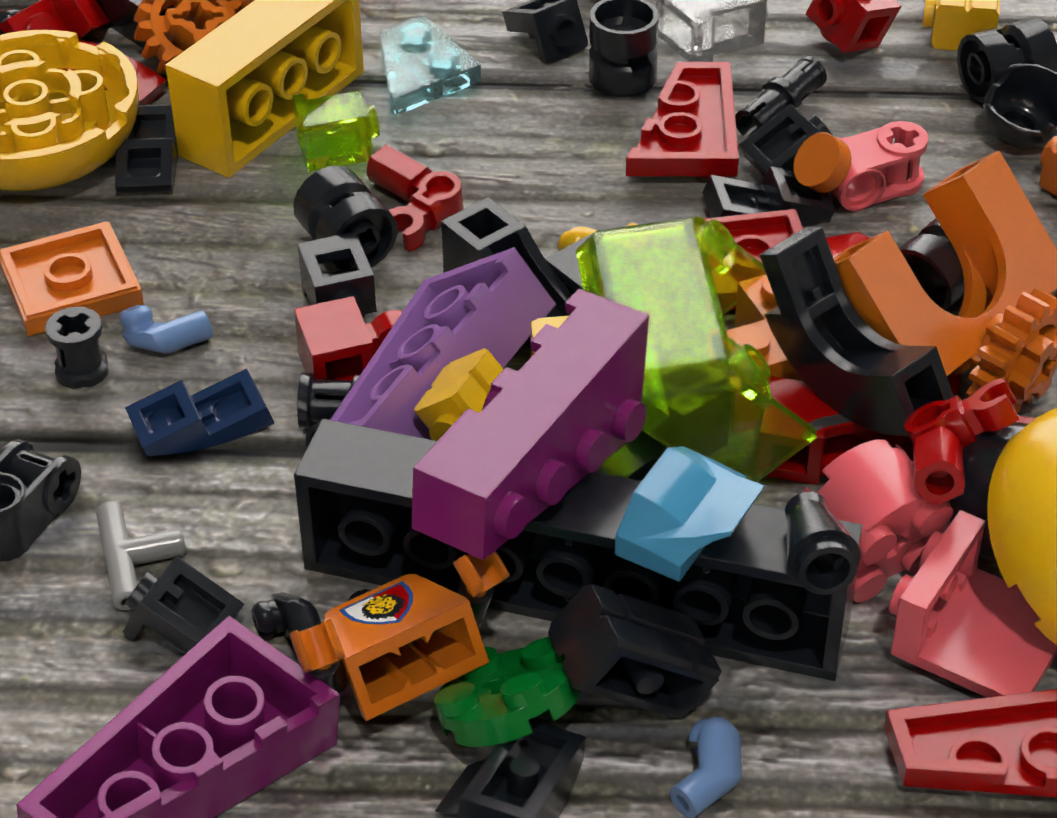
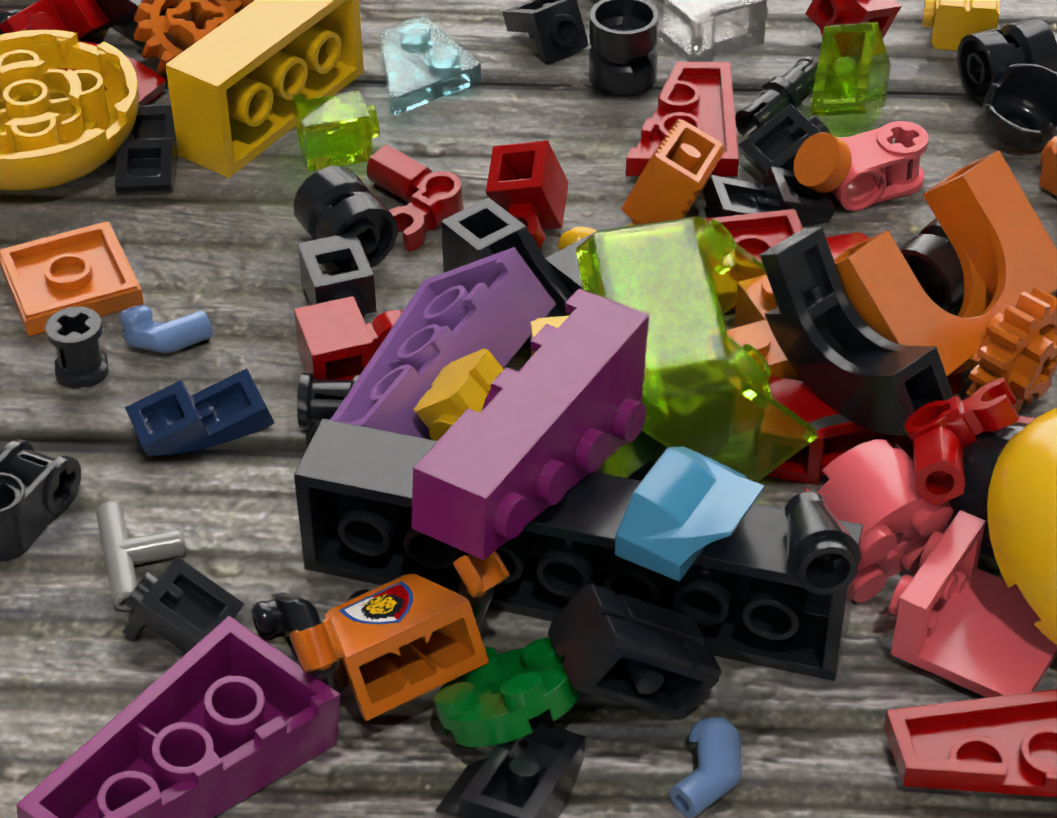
none -> red brick [486,140,569,249]
none -> orange brick [621,119,725,238]
none -> clear neon green slope [810,22,891,116]

